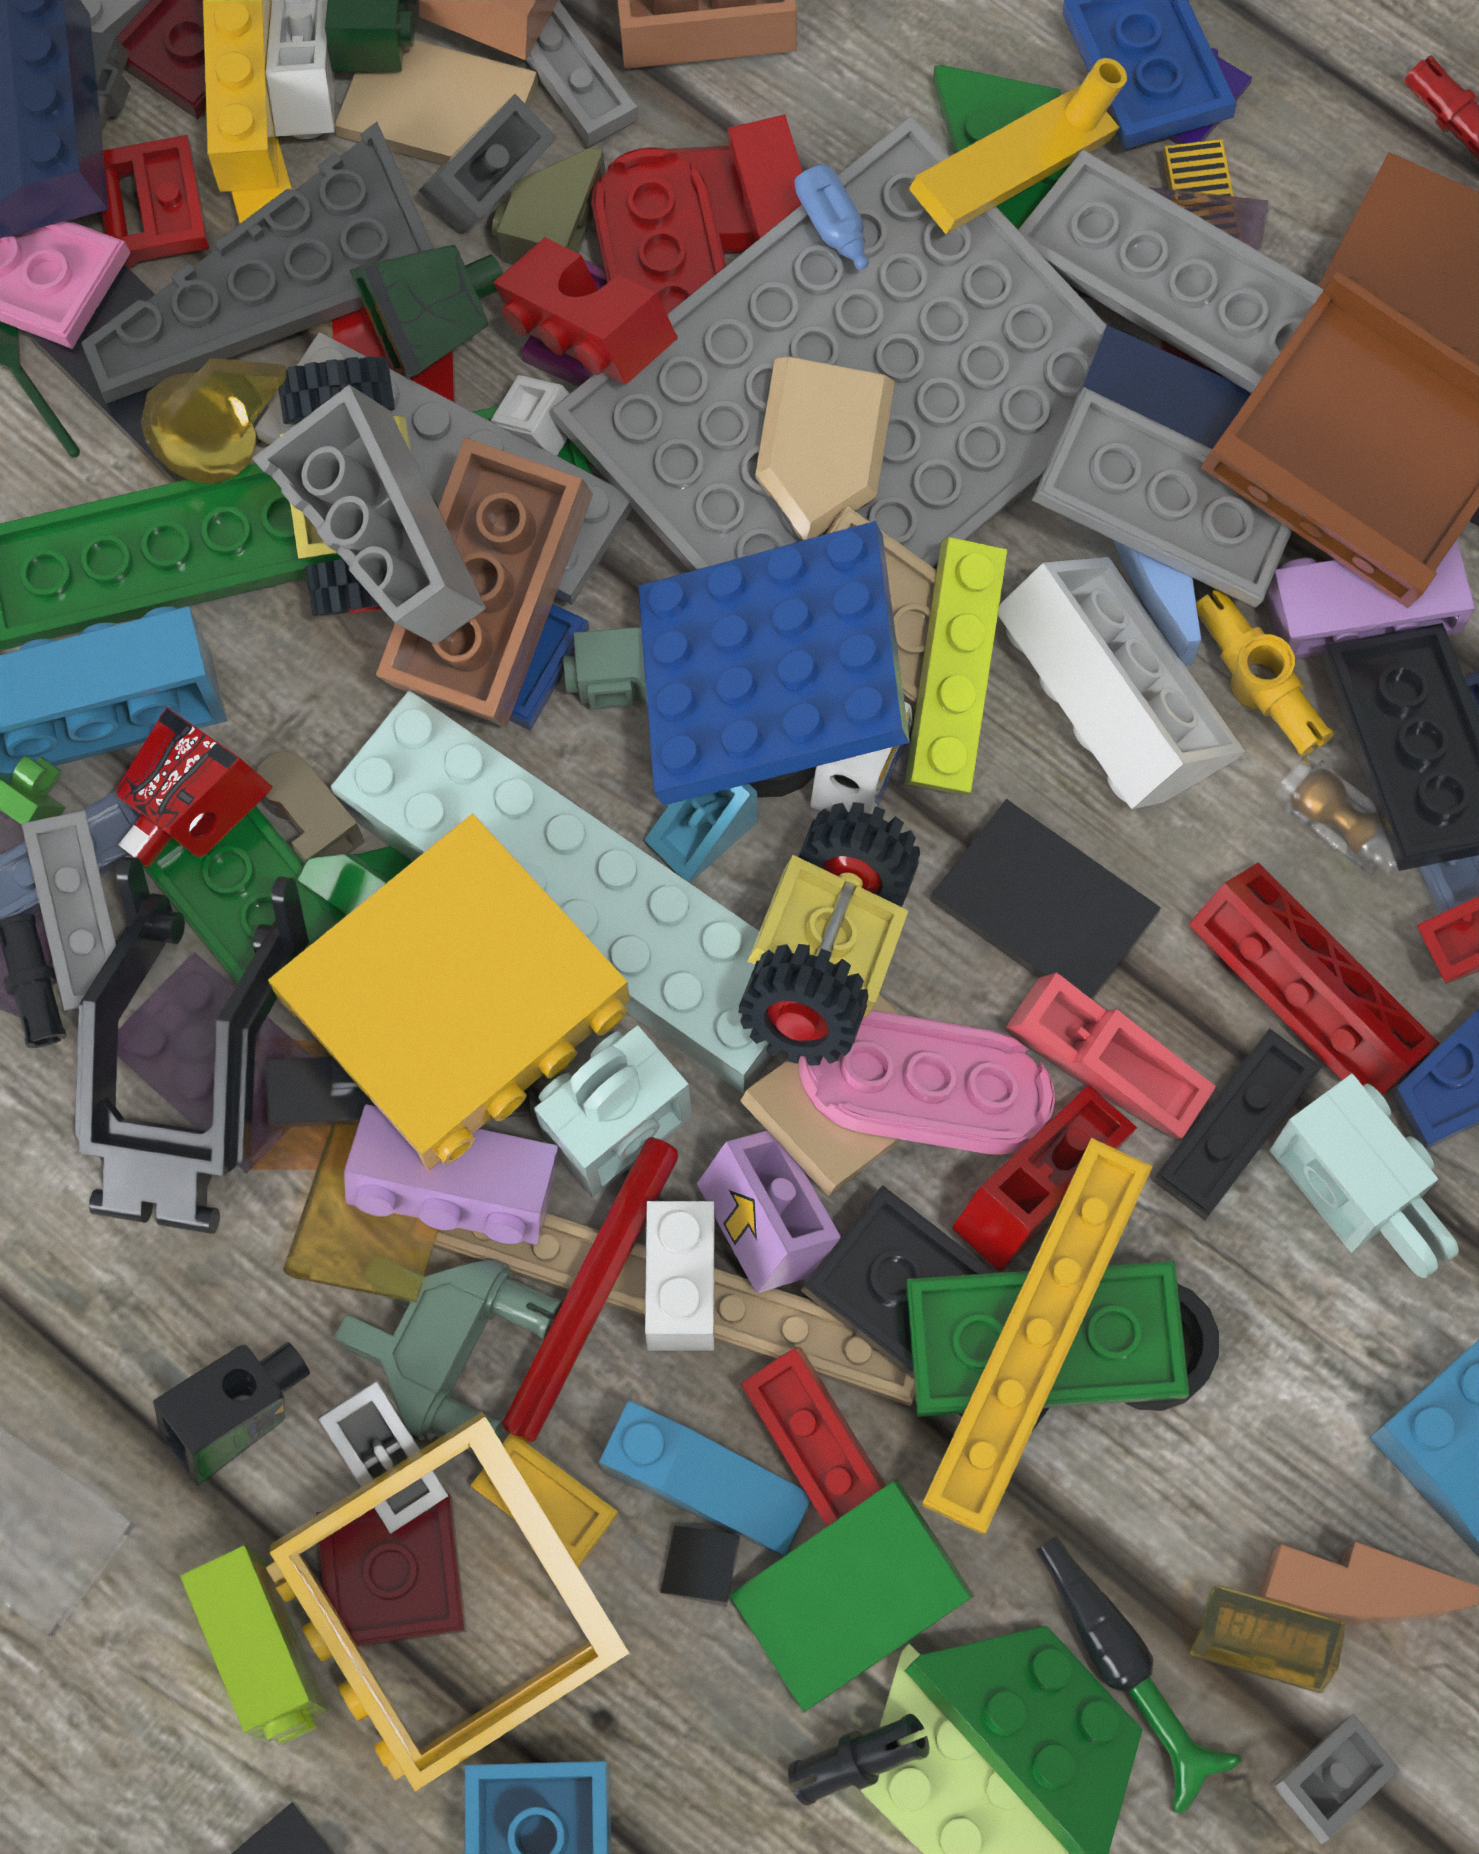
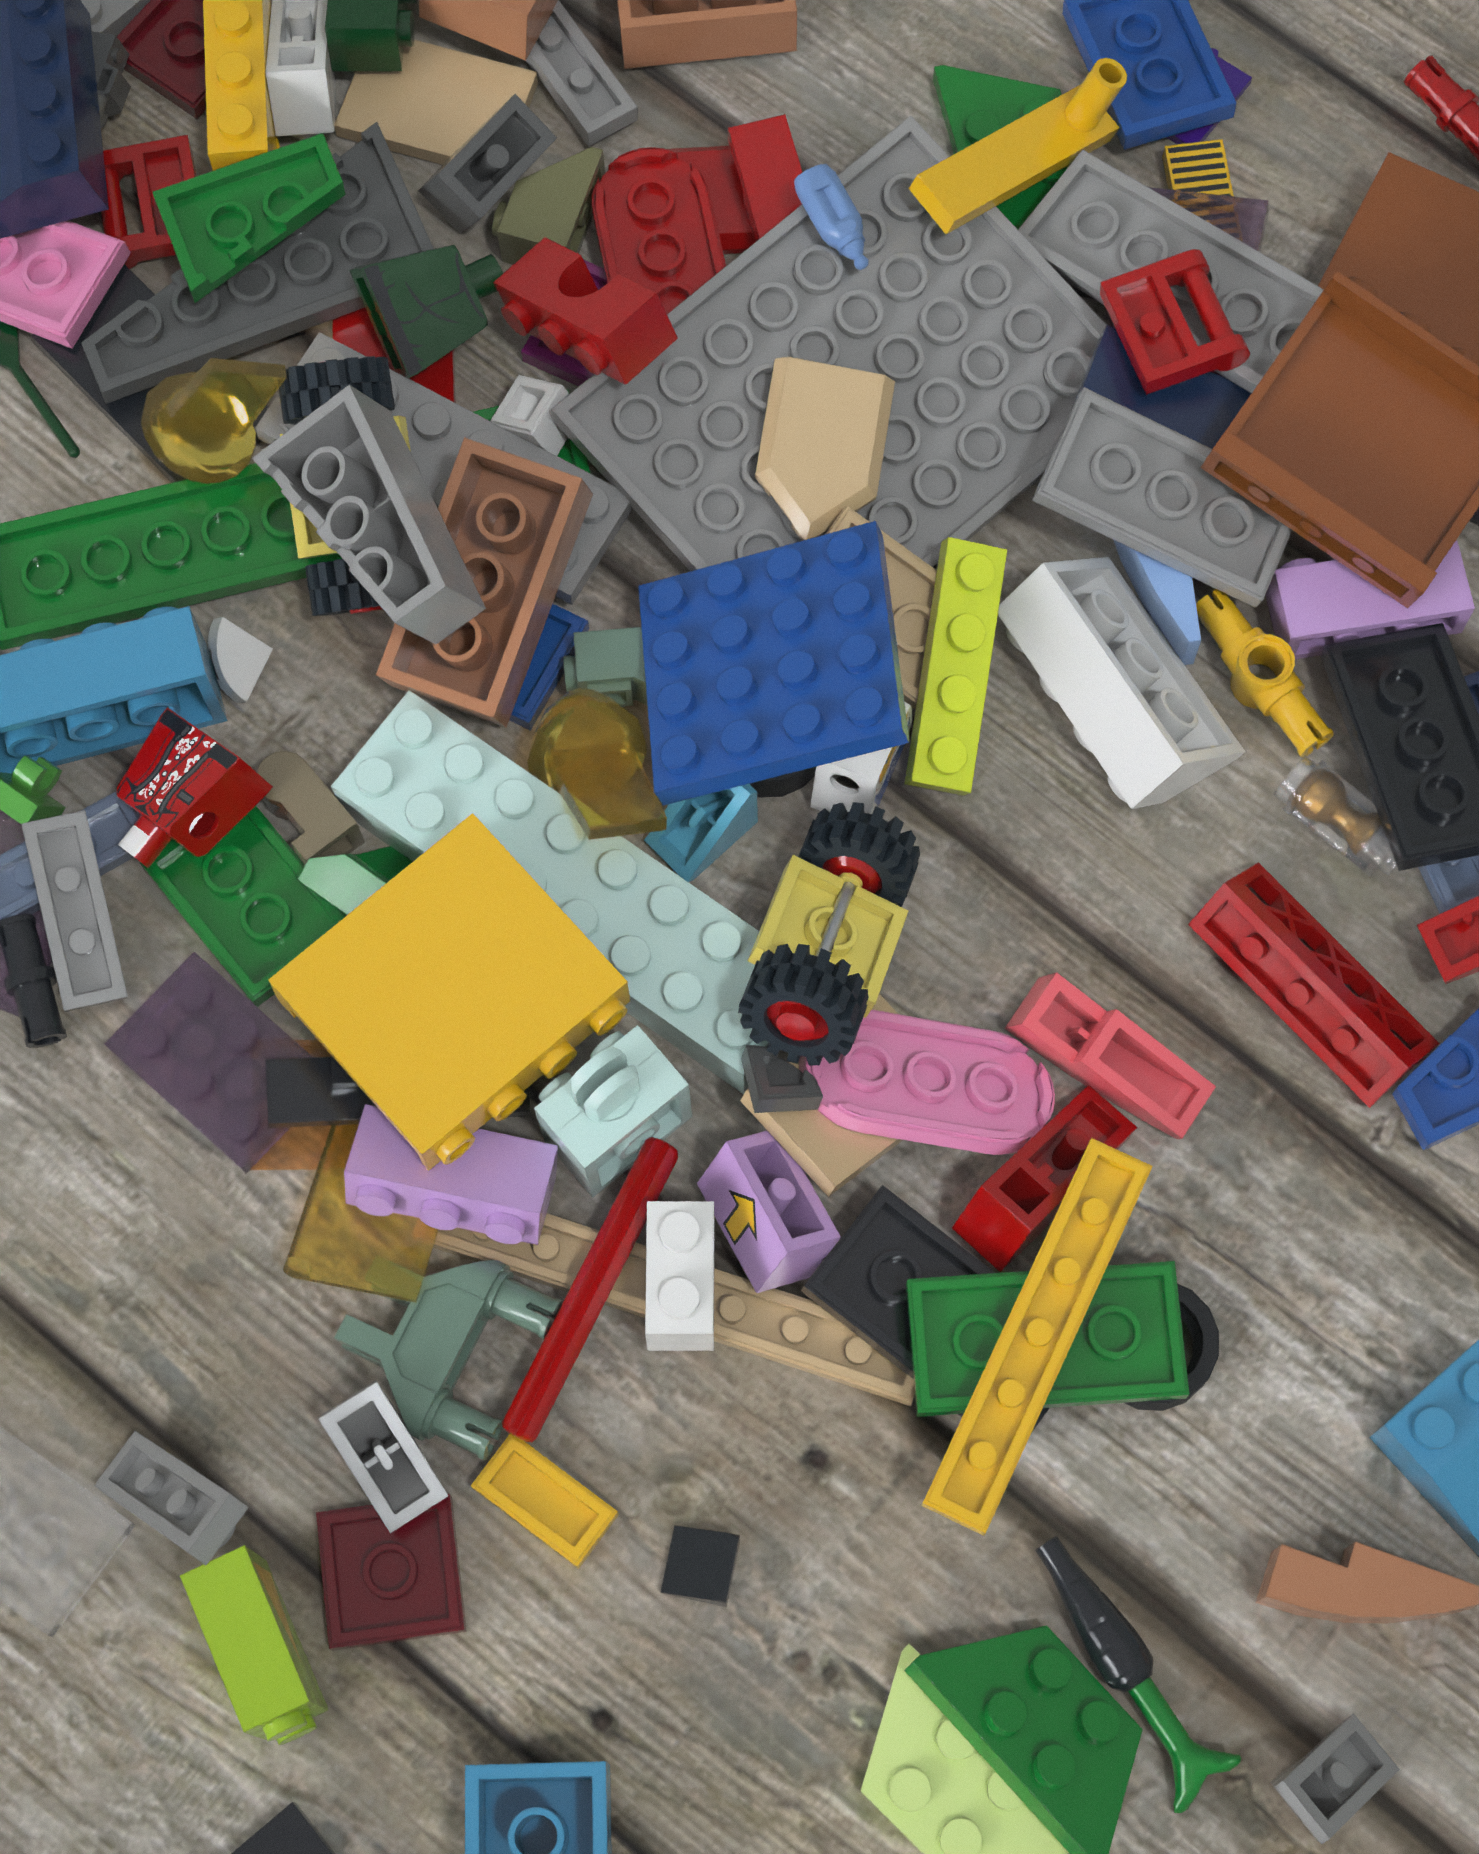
black piece [75,856,309,1234] -> none
black torso [153,1342,310,1486] -> none
yellow window [265,1412,629,1792] -> none
dark azure slope [599,1400,811,1557] -> none
green tile [729,1480,975,1712] -> none
red plate [740,1347,886,1527] -> none
black pin [788,1714,930,1806] -> none
black tile [931,799,1161,1000] -> none
black tile [1153,1028,1322,1221] -> none
clear yellow slope [1190,1585,1345,1694] -> none
light aqua brick [1269,1073,1459,1278] -> none
none -> light grey plate [94,1431,249,1565]
none -> green wing [152,133,346,303]
none -> white tile [207,617,273,703]
none -> clear yellow piece [527,688,667,840]
none -> dark grey tile [741,1045,823,1113]
none -> red plate [1100,249,1250,395]

